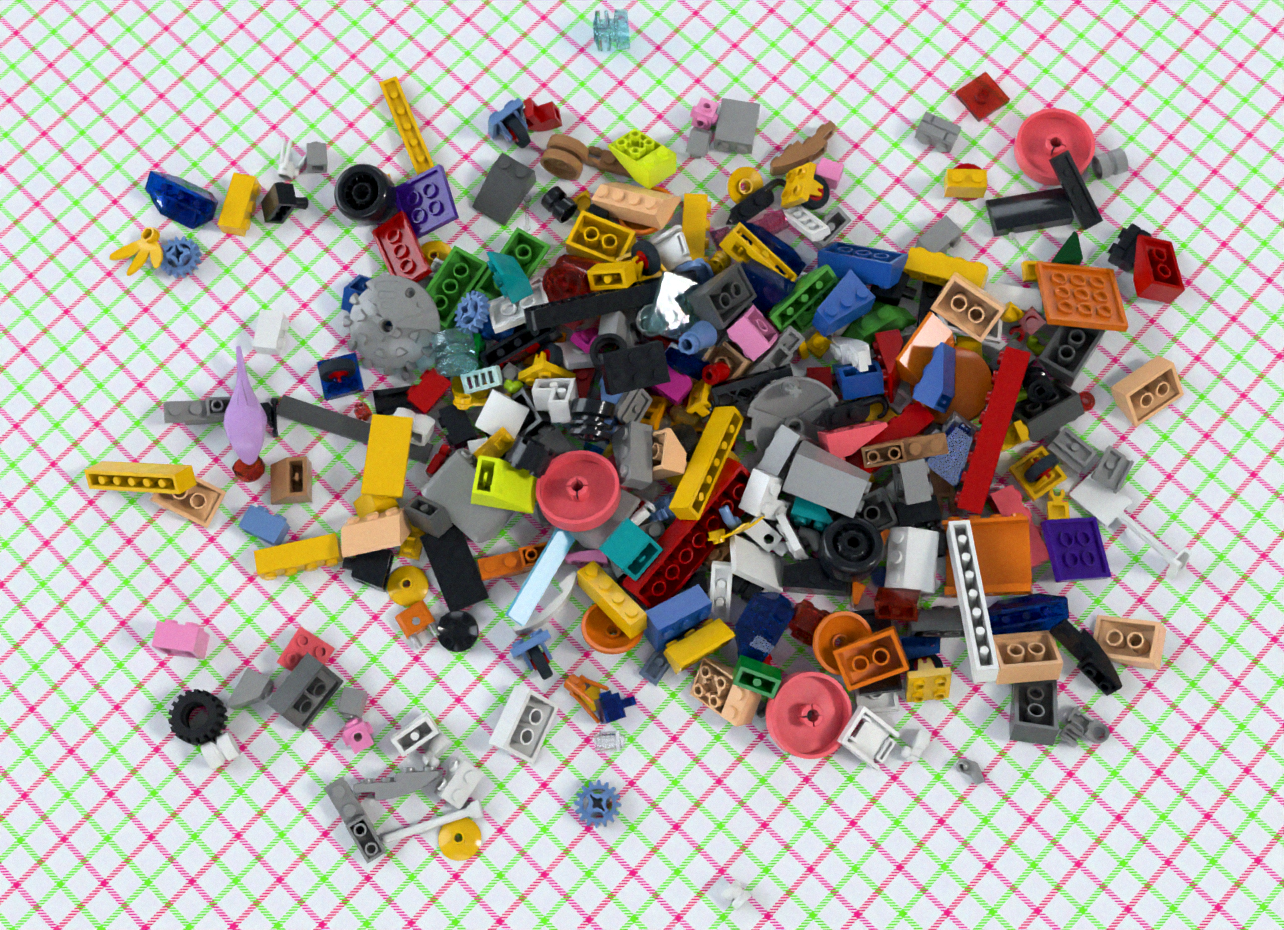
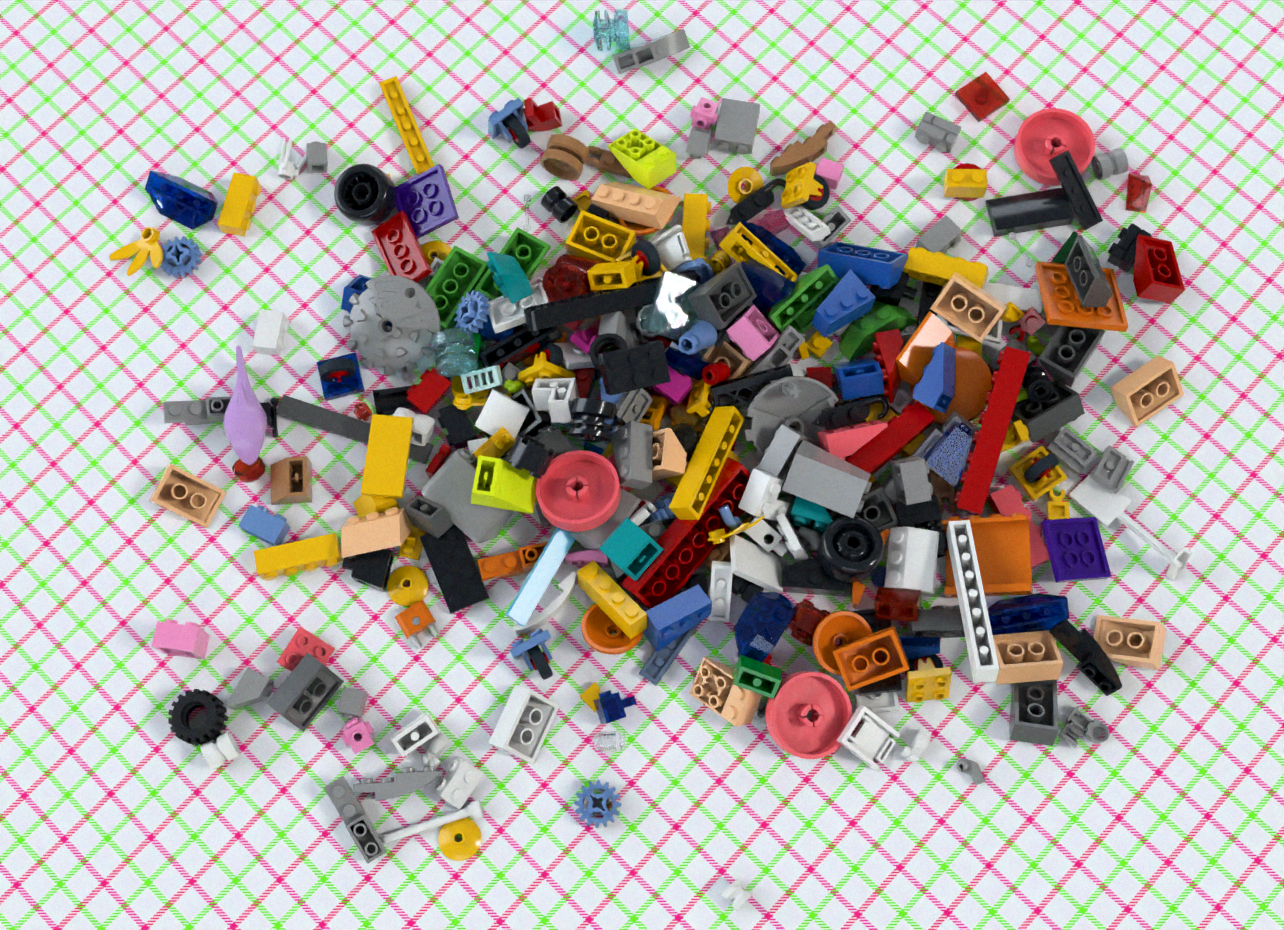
yellow brick [84,461,197,494] -> none
black brick [261,182,308,224] -> none
black dish [437,610,479,652] -> none
dark grey slope [472,152,536,226] -> none
orange plant [564,674,609,723] -> none
yellow slope [663,618,735,675] -> none
white slope [830,337,872,372] -> none
medium nougat slope [861,432,949,468] -> none
yellow plate [1021,261,1043,282] -> none
clear red plate [1079,392,1095,412] -> none
none -> light grey slope [613,29,690,74]
none -> dark grey slope [1064,235,1112,307]
none -> clear red slope [1125,173,1152,213]

